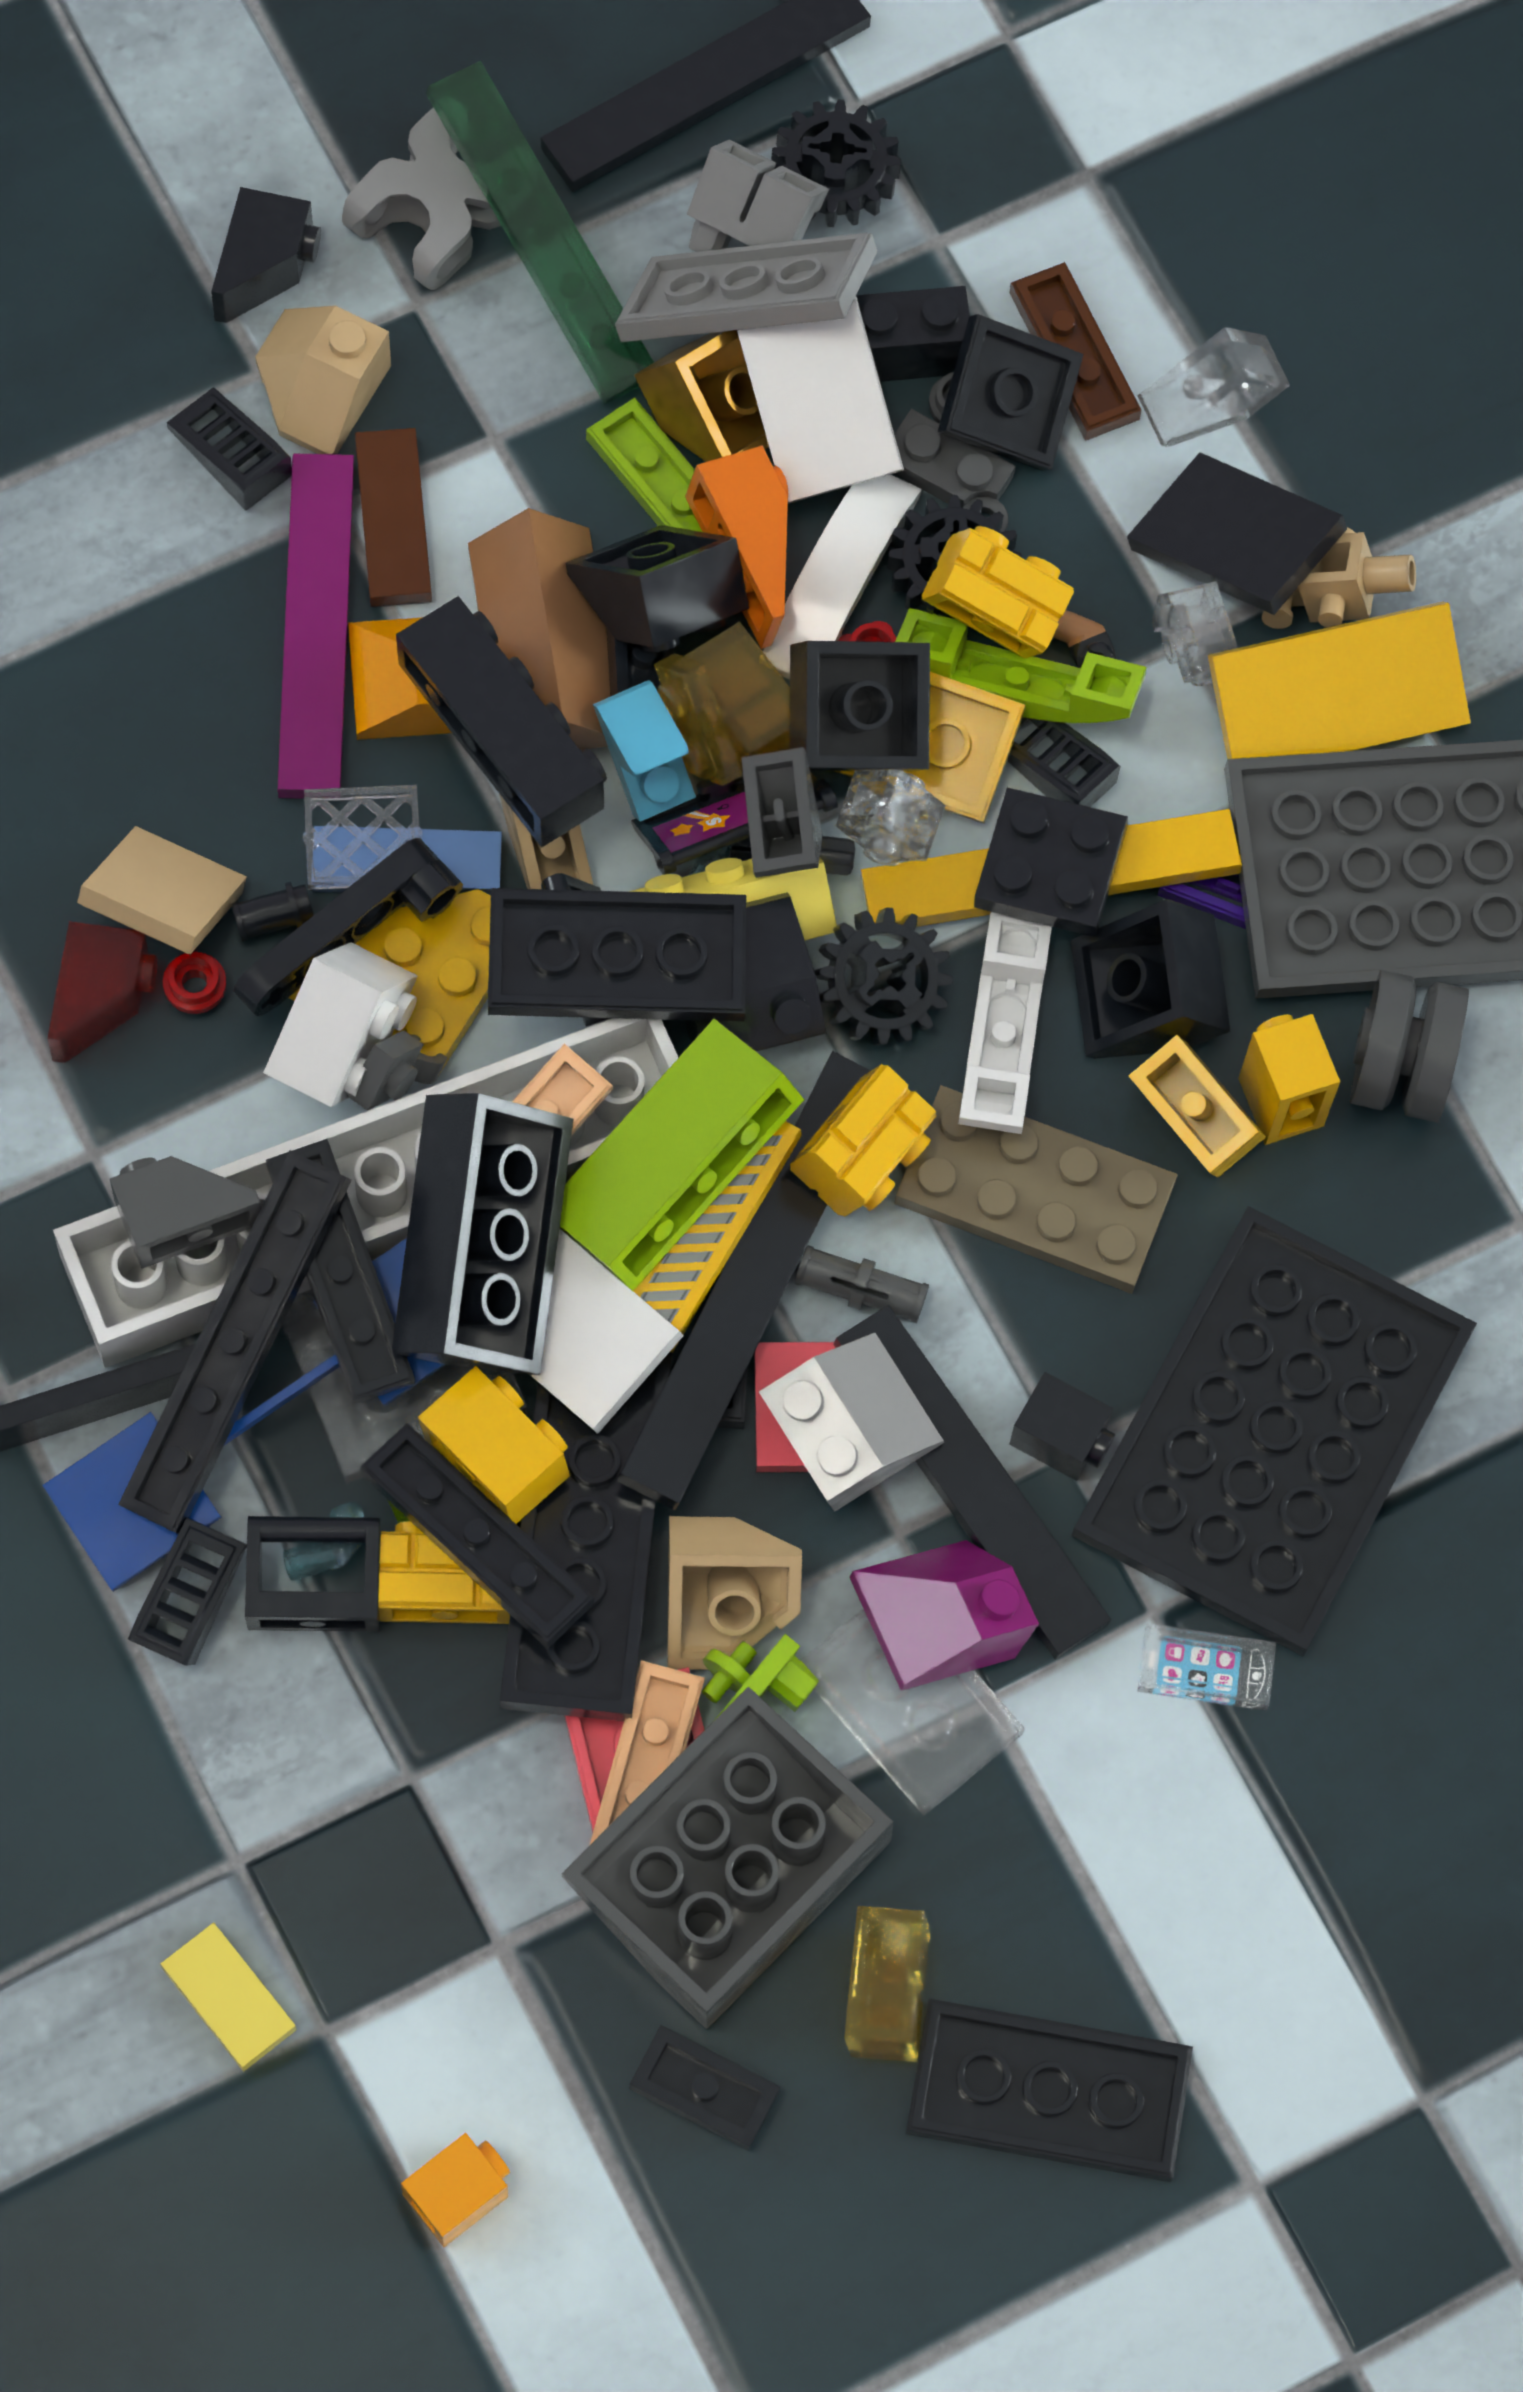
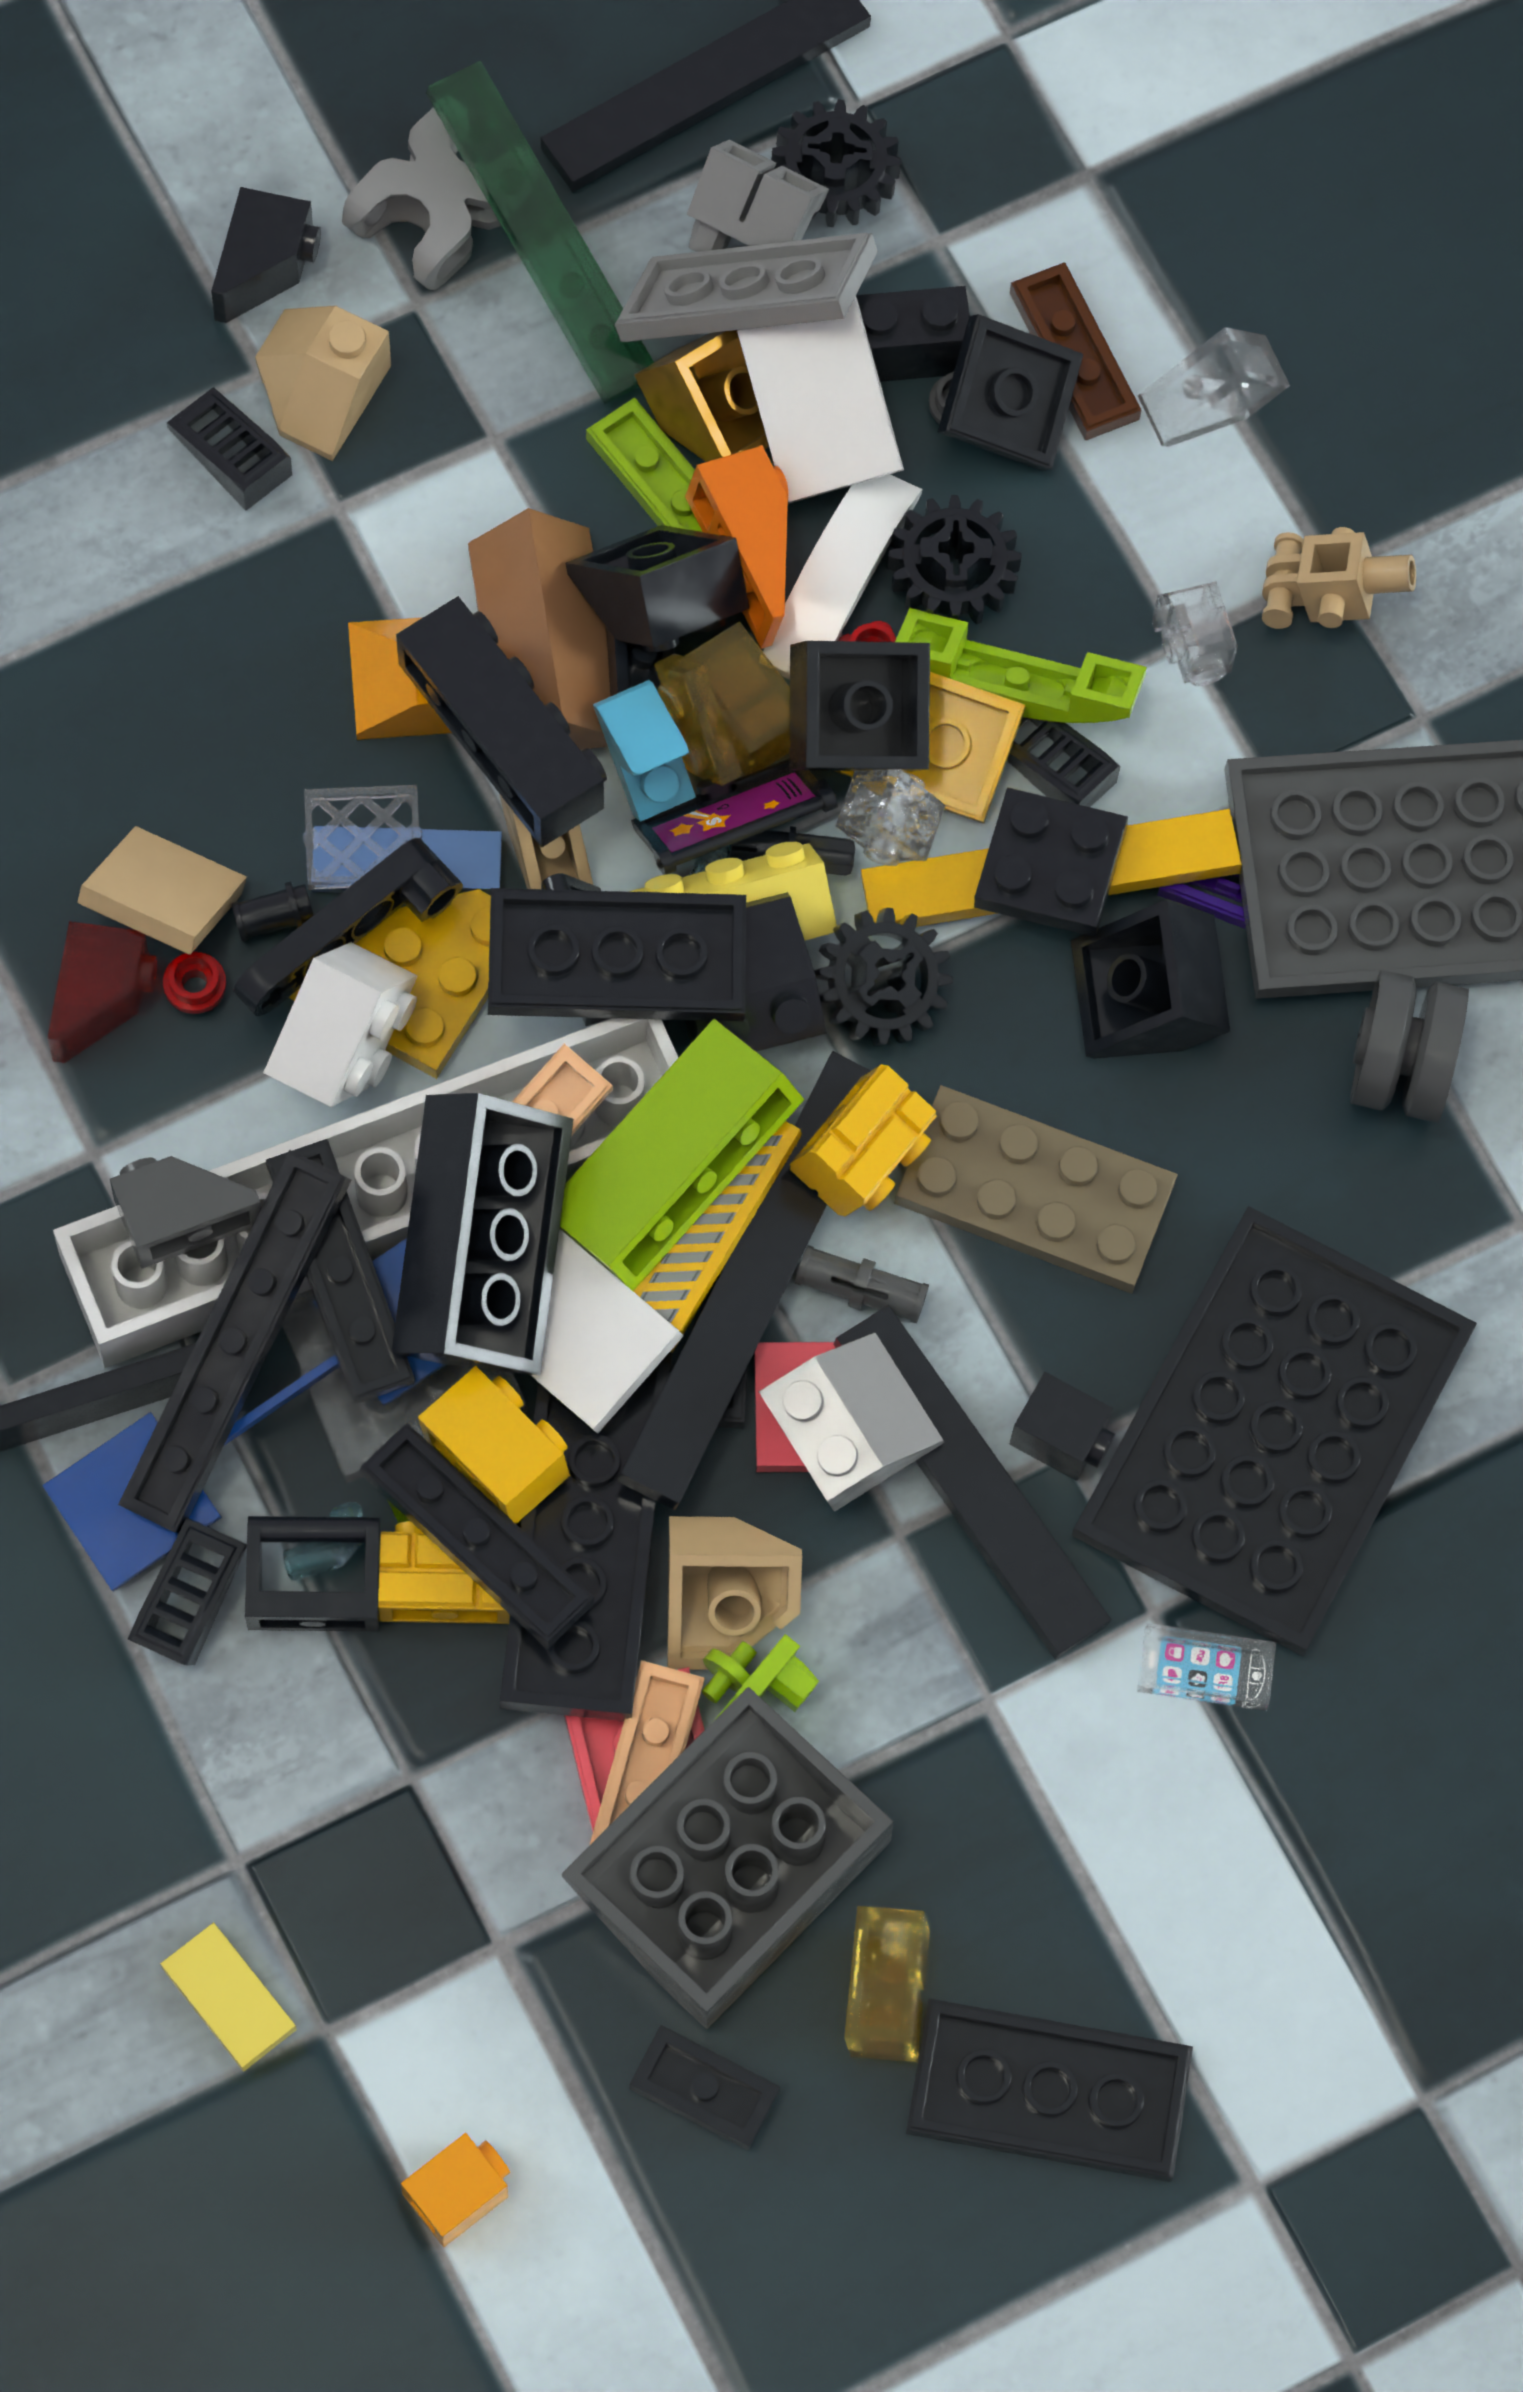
magenta tile [277,453,354,800] -> none
dark grey plate [347,1030,447,1111] -> none
reddish brown tile [355,428,432,607] -> none
dark grey slope [741,747,823,878] -> none
clear tile [800,1609,1025,1816] -> none
magenta slope [849,1540,1039,1691] -> none
dark grey hinge [894,408,1016,532] -> none
yellow brick [922,526,1074,659] -> none
white slope [958,912,1052,1134] -> none
arm [1053,610,1116,668] -> none
black tile [1127,452,1347,615] -> none
yellow brick [1128,1035,1266,1178] -> none
yellow tile [1207,601,1471,759] -> none
yellow brick [1238,1014,1340,1145] -> none

